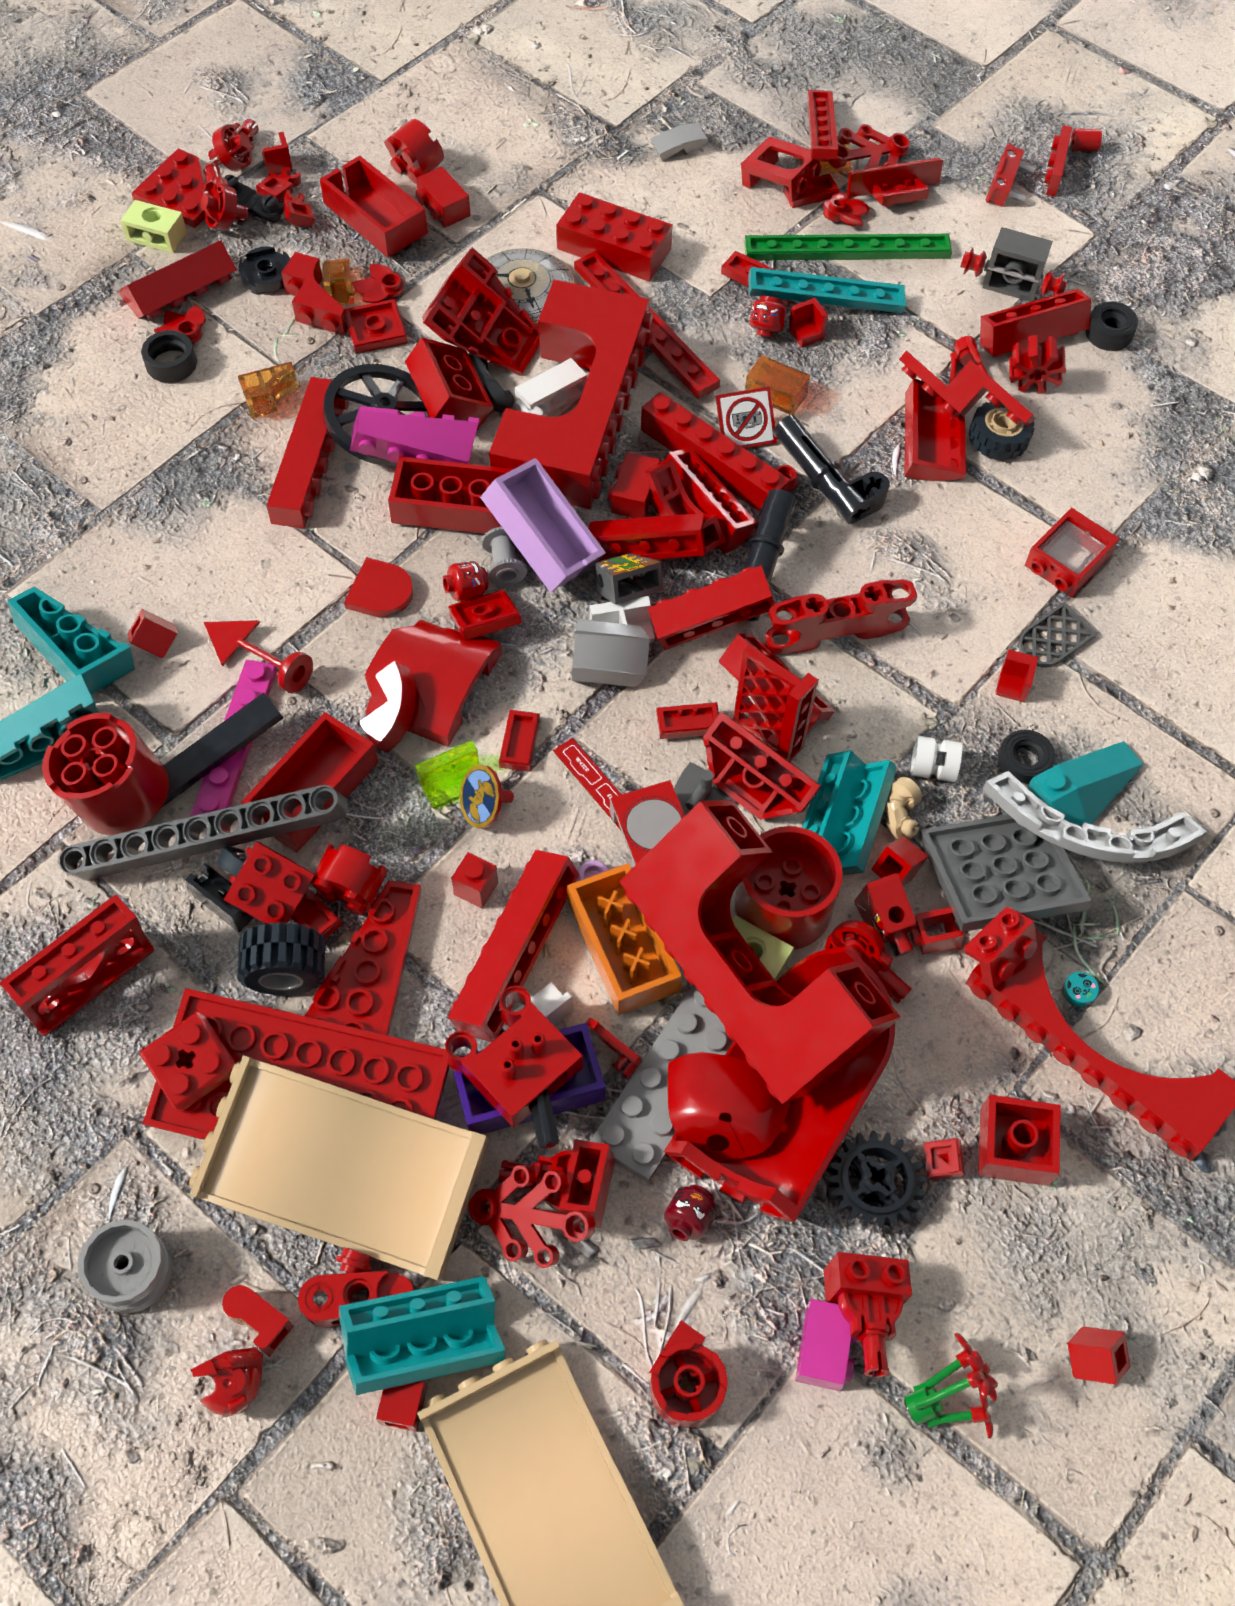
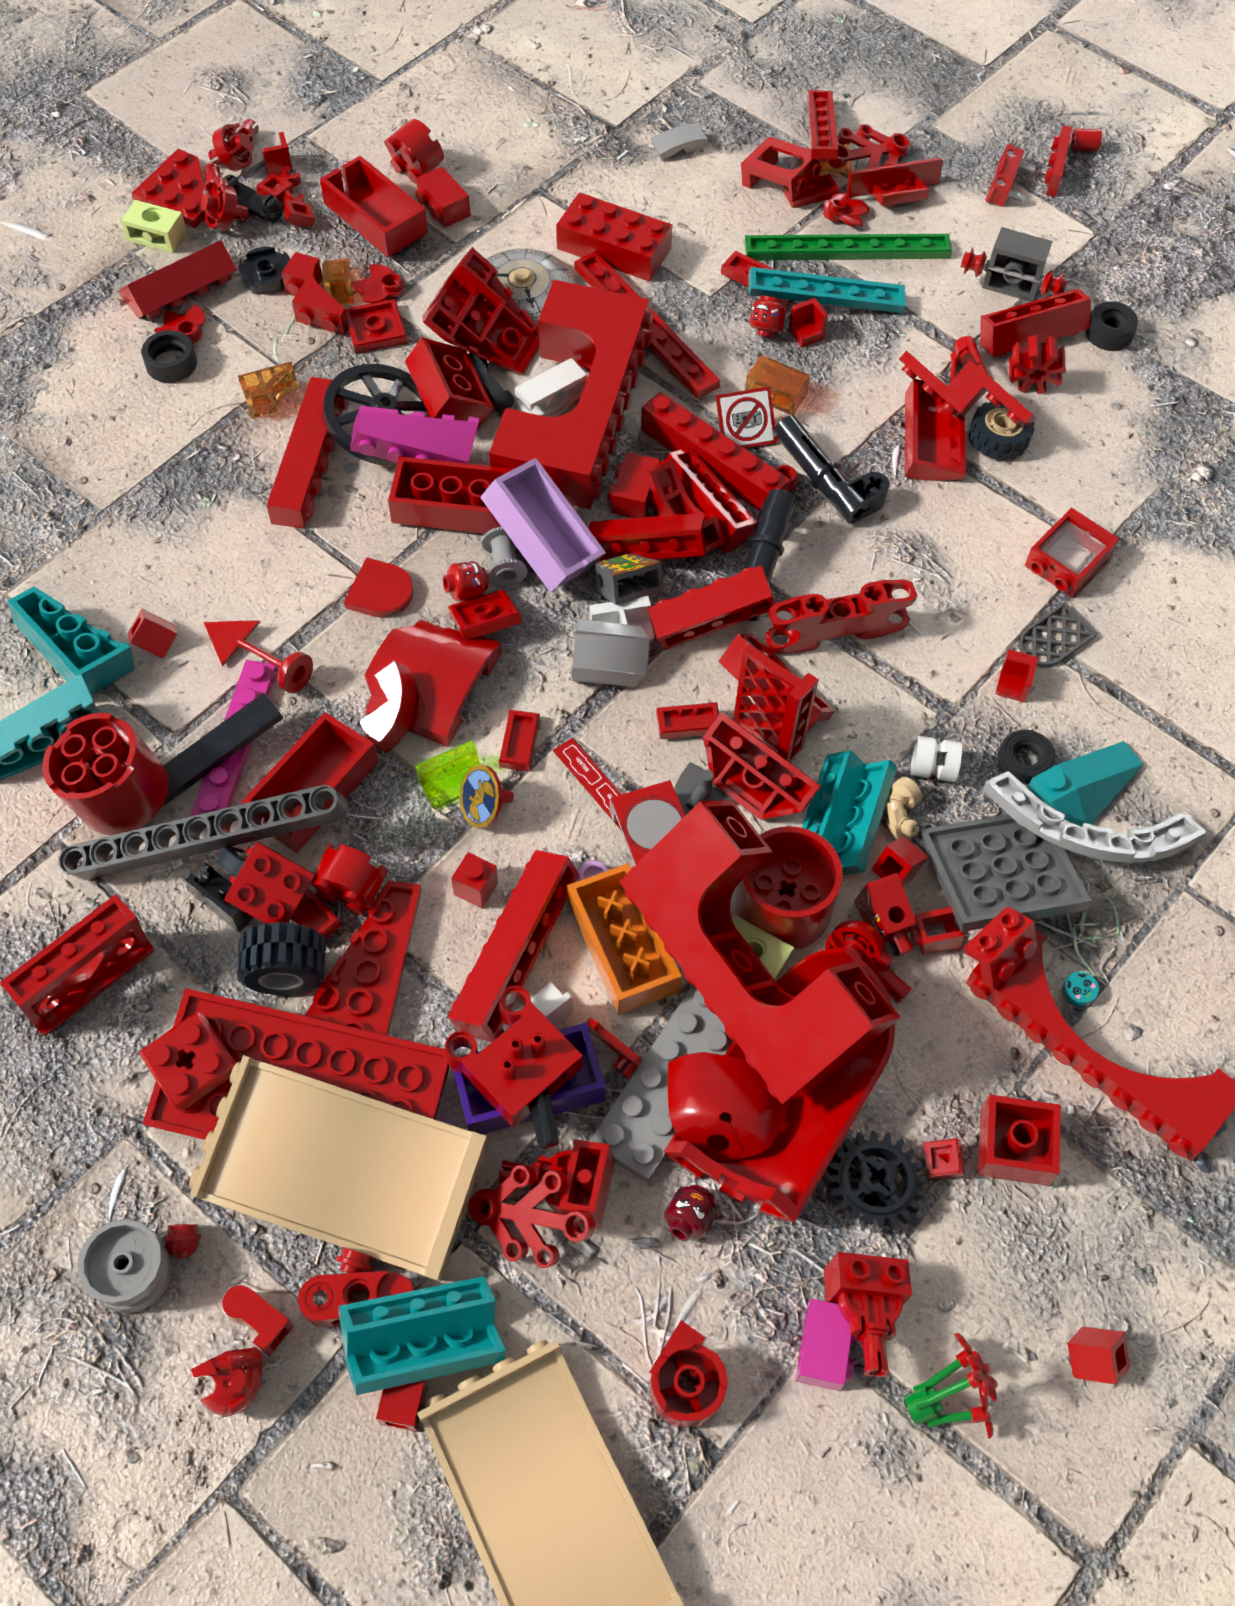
none -> red plate [163,1224,201,1259]

